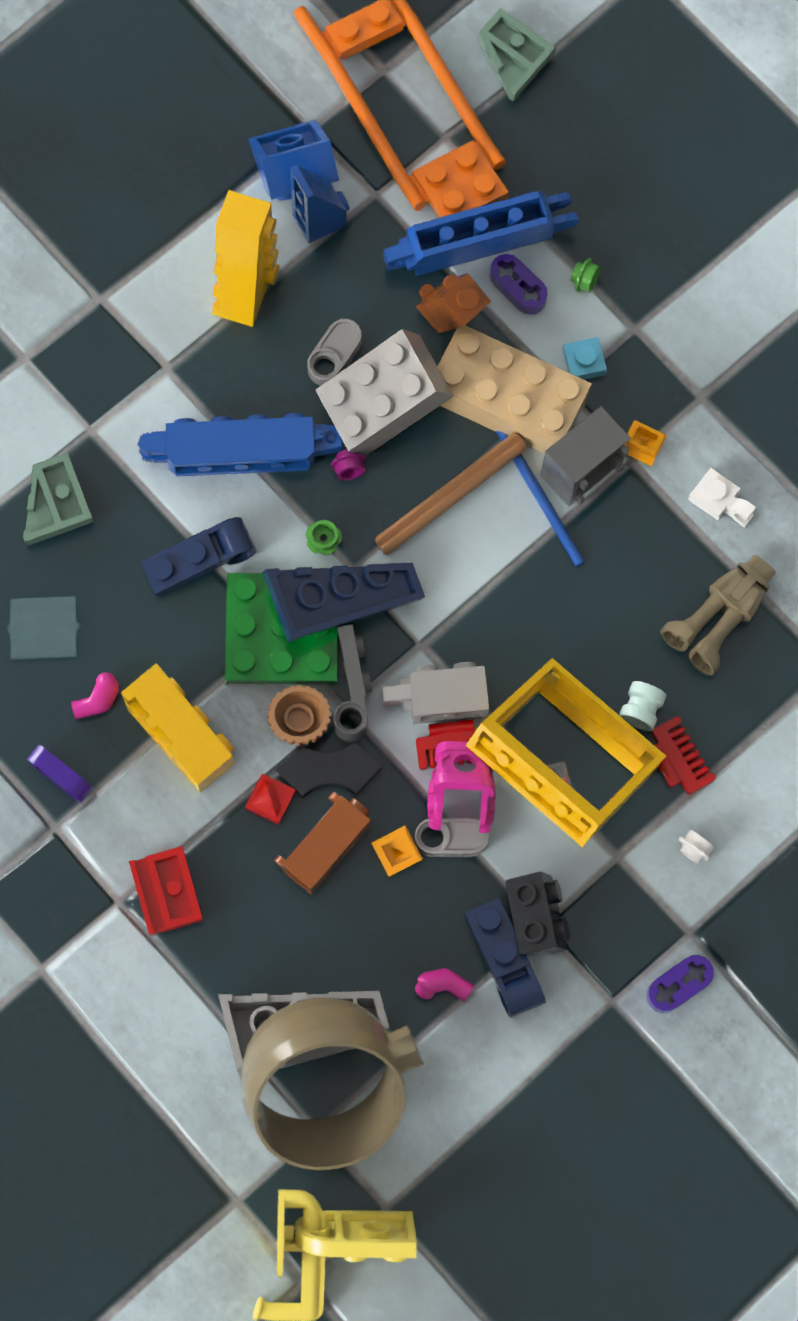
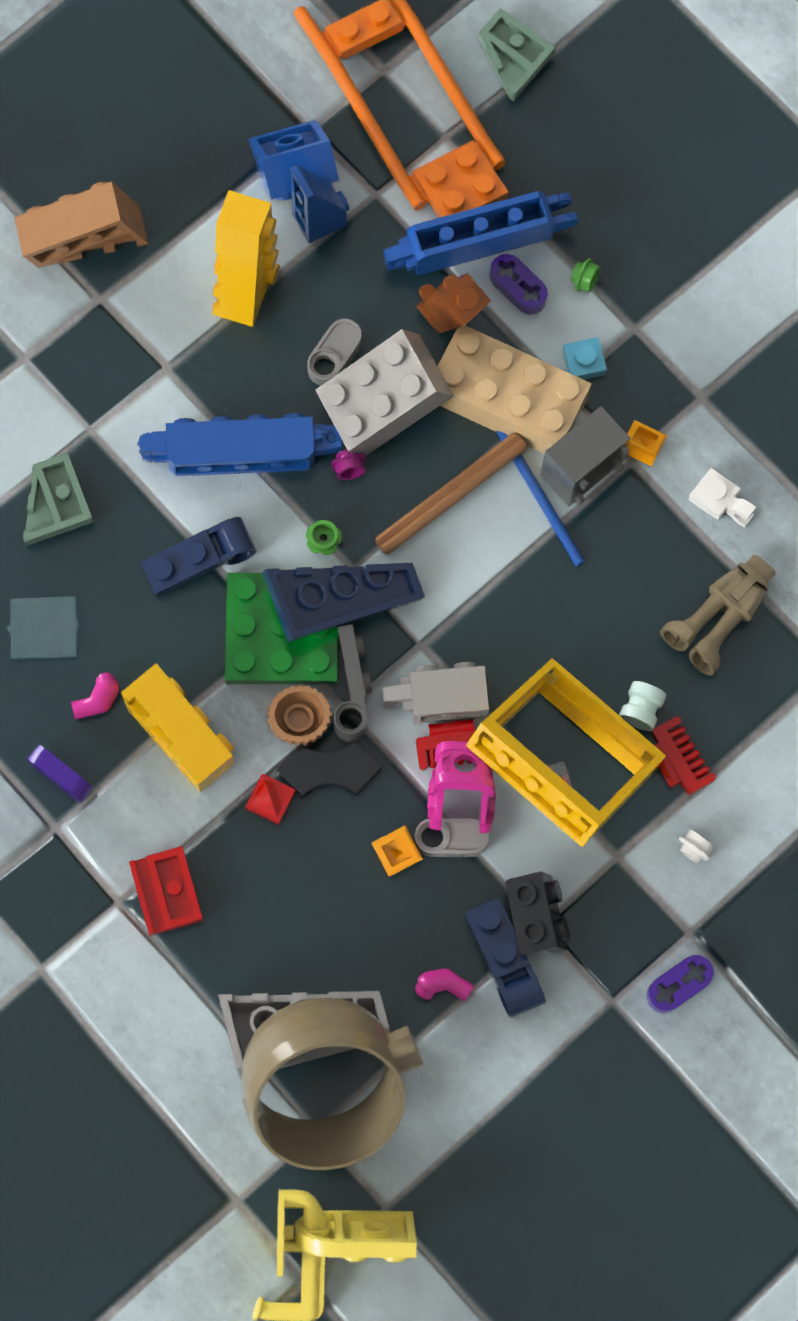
dark orange brick [274,792,371,895] -> none
none -> medium nougat wedge [14,181,148,268]

